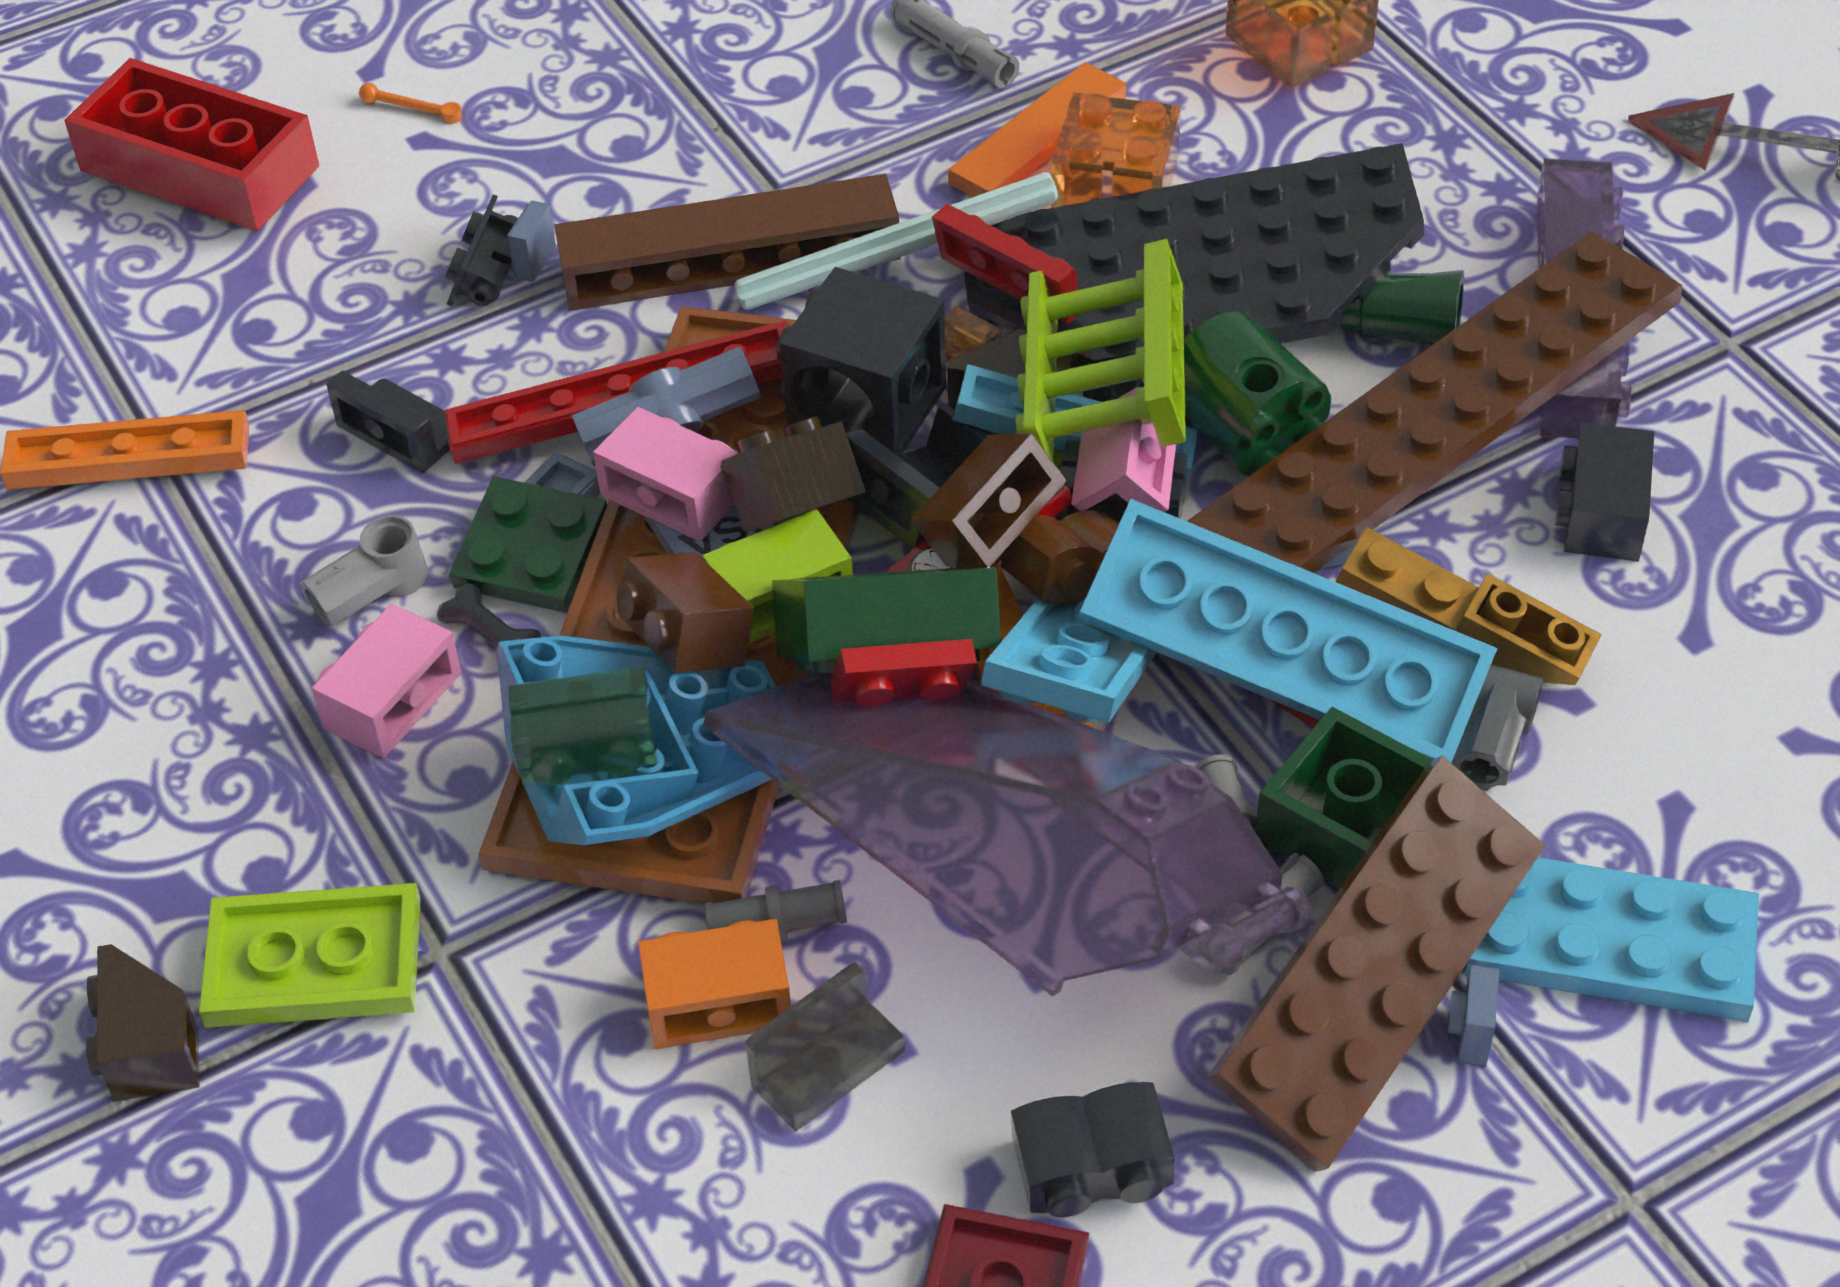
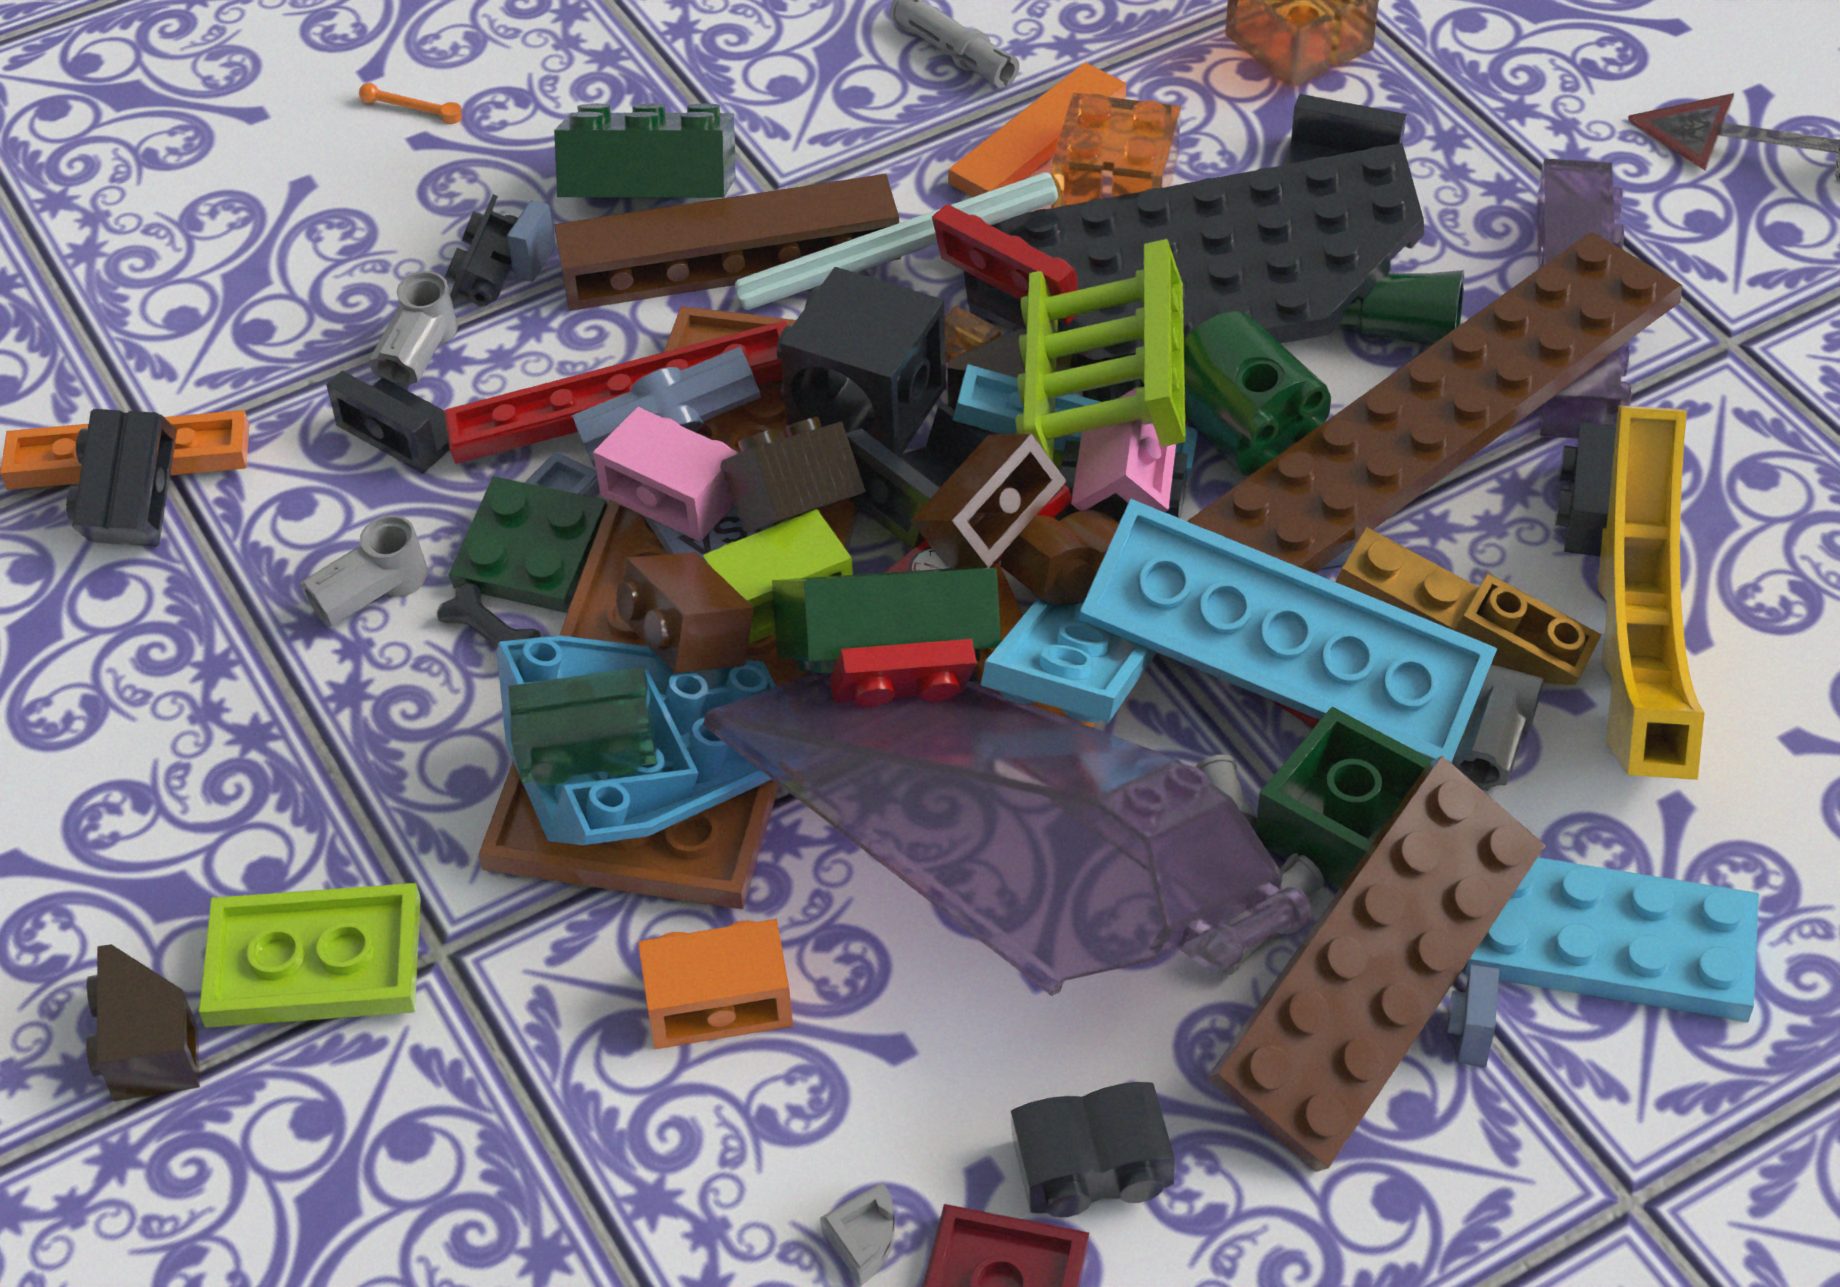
red brick [64,58,320,231] -> none
bright pink brick [311,603,462,759] -> none
dark grey pin [705,880,847,940] -> none
clear smoke panel [745,962,905,1132] -> none
none -> black brick [66,409,177,547]
none -> light grey piece [369,271,458,390]
none -> dark green brick [554,103,736,198]
none -> light grey tile [820,1182,895,1286]
none -> black panel [1282,93,1407,165]
none -> yellow arch [1597,405,1705,780]

